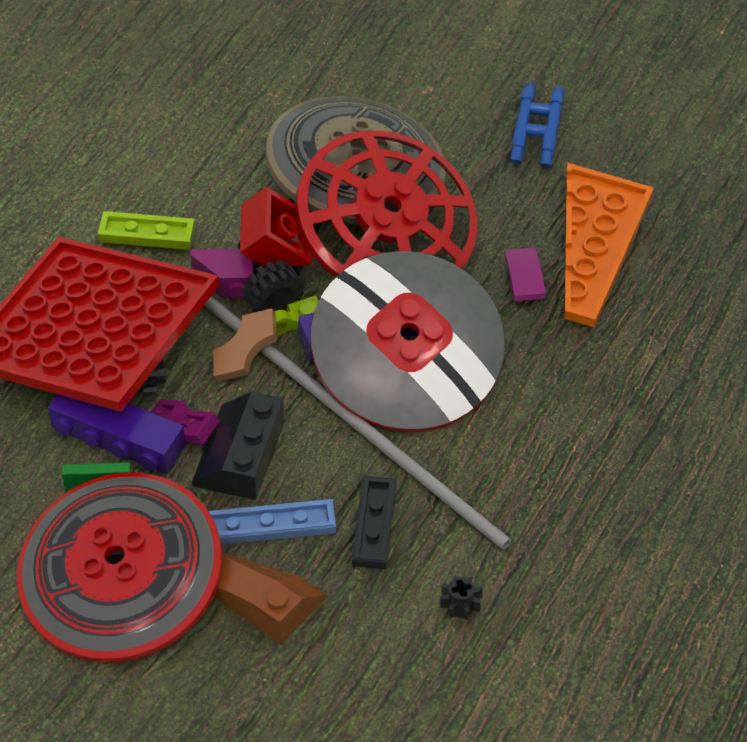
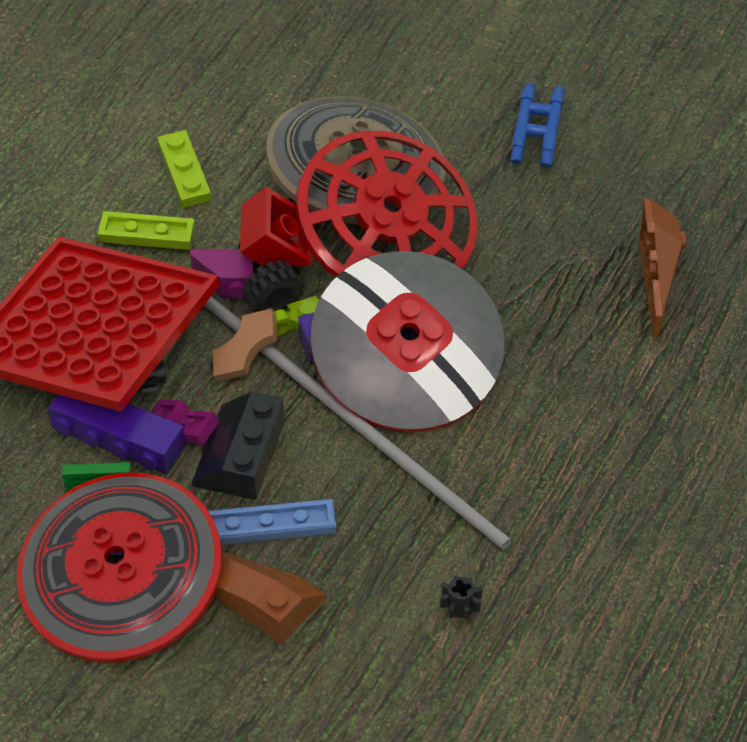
black tile [352,476,396,569] -> none
magenta slope [504,247,546,301] -> none
orange wing [564,163,654,328] -> none
none -> lime plate [157,130,212,208]
none -> dark orange wedge [638,199,686,337]

